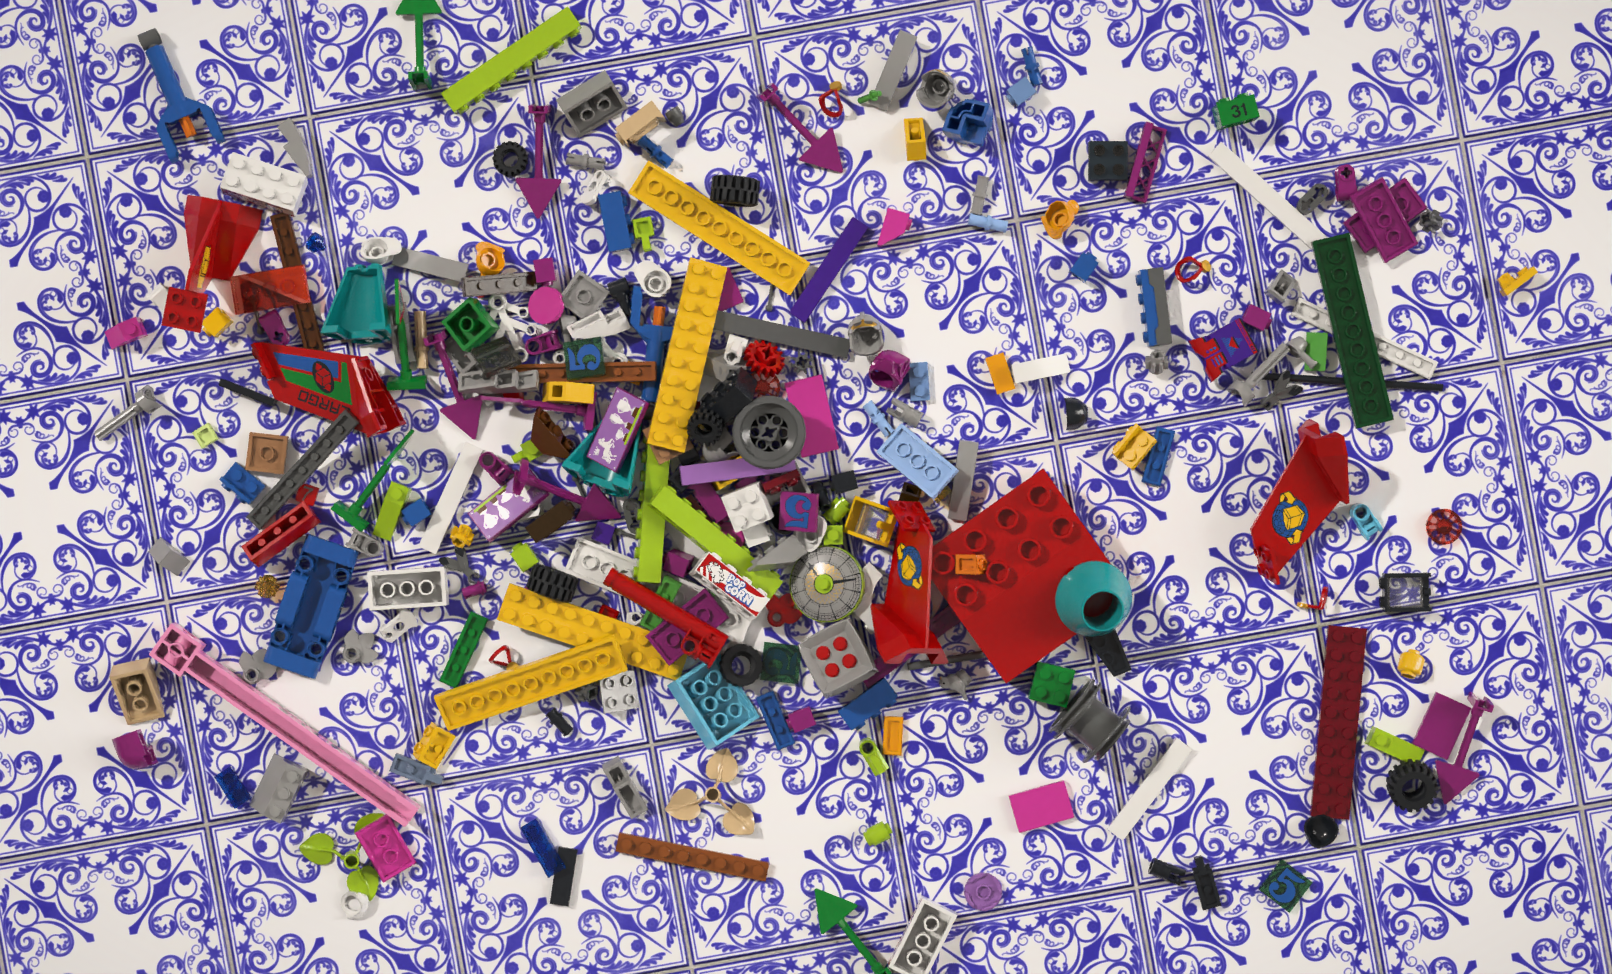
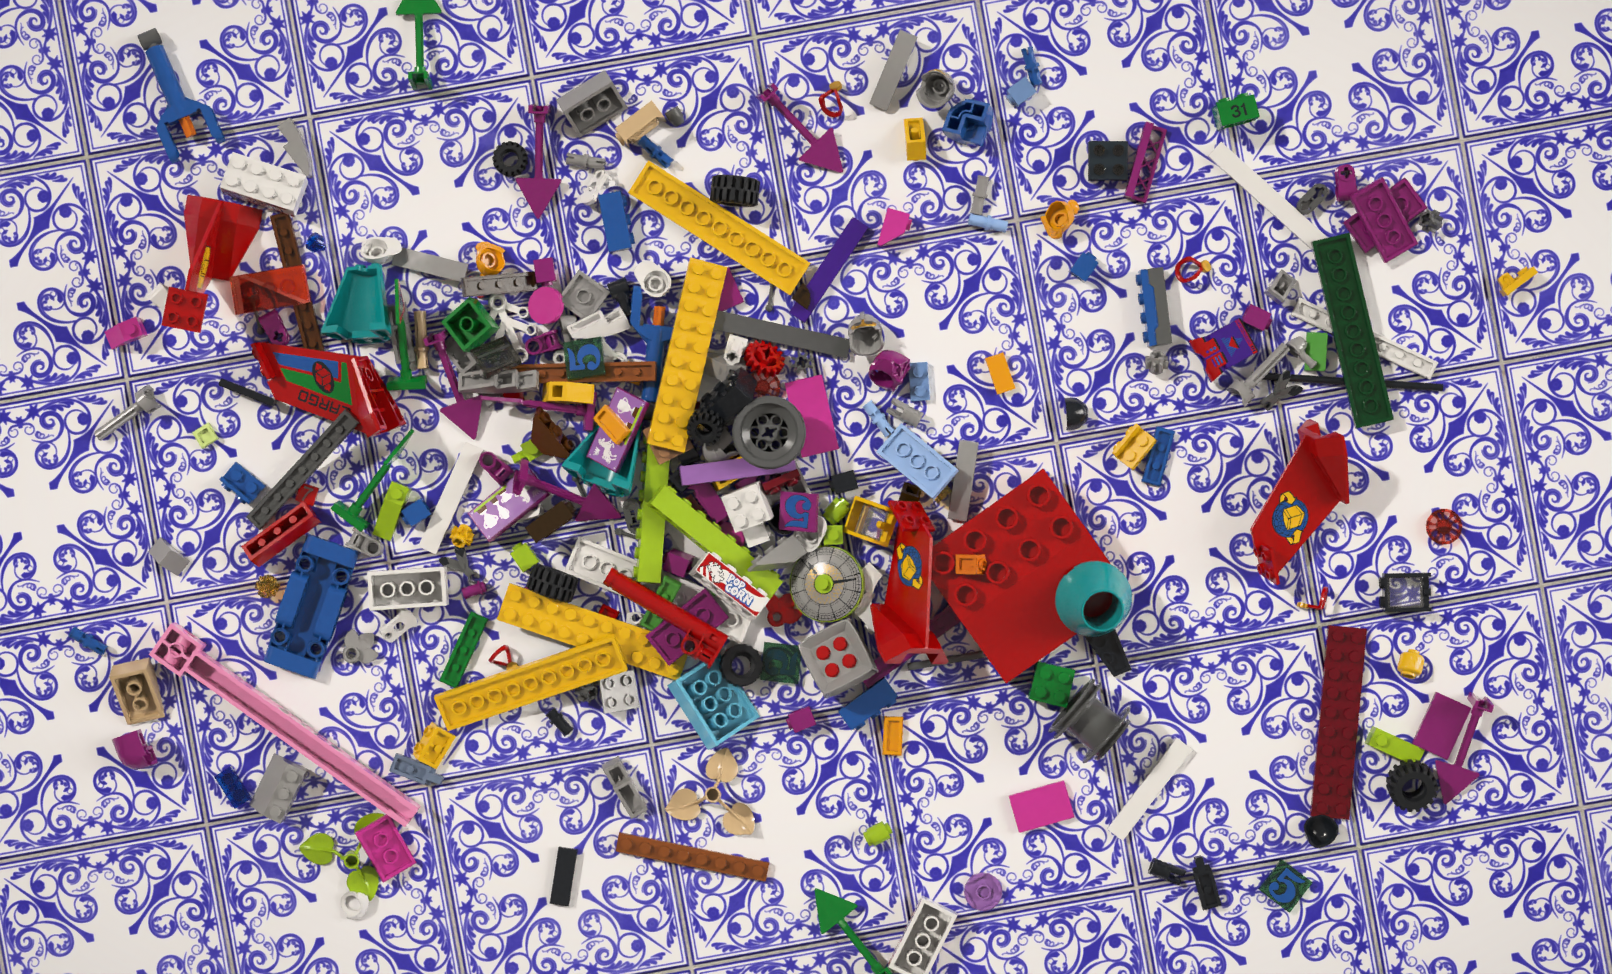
yellow brick [202,307,234,338] -> none
light grey plate [239,648,277,684] -> none
medium nougat plate [245,432,289,475] -> none
lime brick [441,6,582,114] -> none
clear blue plate [520,818,566,878] -> none
dark purple tile [591,521,616,545] -> none
lime plate [632,216,655,252] -> none
blue tile [756,690,795,751] -> none
black pin [811,481,832,512] -> none
bright green piece [857,90,882,104] -> none
lime piece [859,738,889,776] -> none
light grey animal [939,669,972,700] -> none
white slope [1011,354,1070,384] -> none
medium azure piece [1349,504,1383,541] -> none
none -> blue pin [68,627,108,656]
none -> light orange tile [593,404,631,445]
none -> dark brown tile [791,283,811,310]

